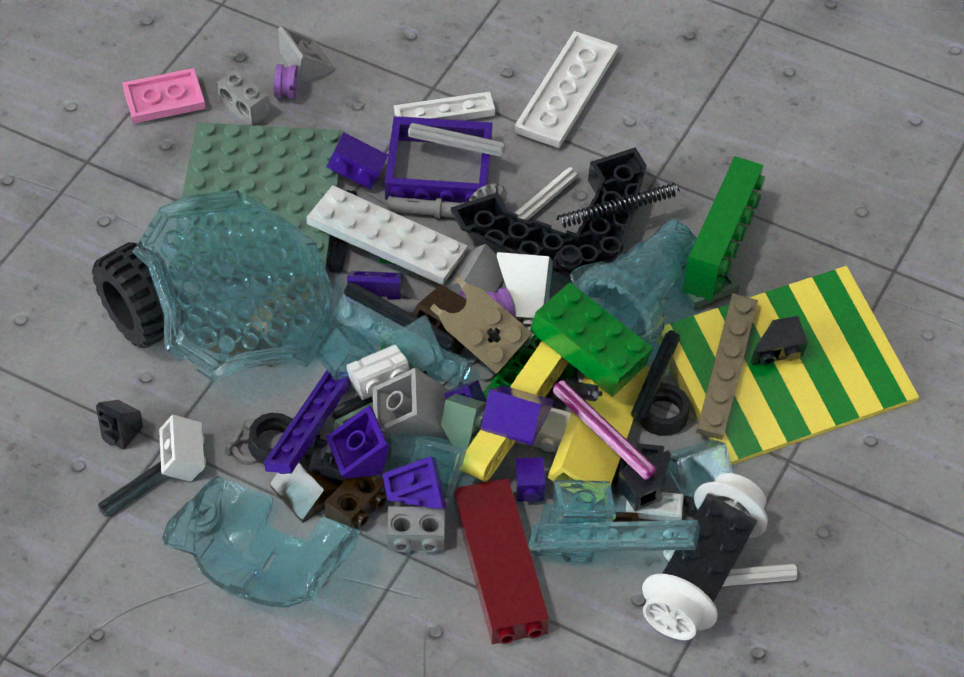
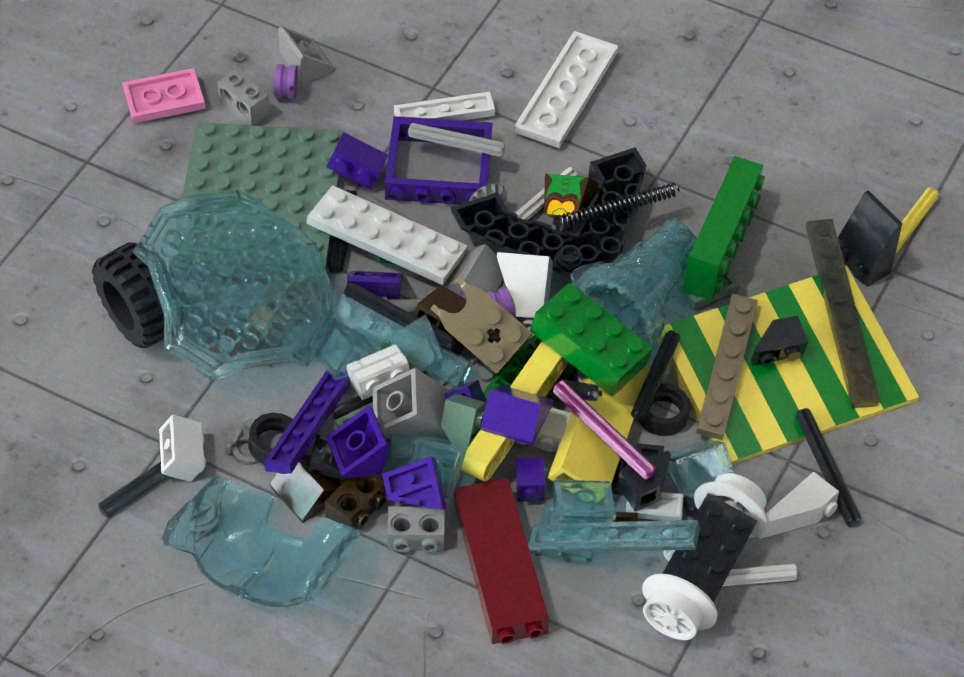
black slope [96,400,143,450] -> none
light grey pin [387,196,463,219] -> none
none -> torso [544,173,599,233]
none -> white slope [758,472,839,539]
none -> black axle [796,408,861,527]
none -> clear smoke plate [806,219,880,409]
none -> black slope [834,190,902,287]
none -> light yellow axle [895,188,939,255]

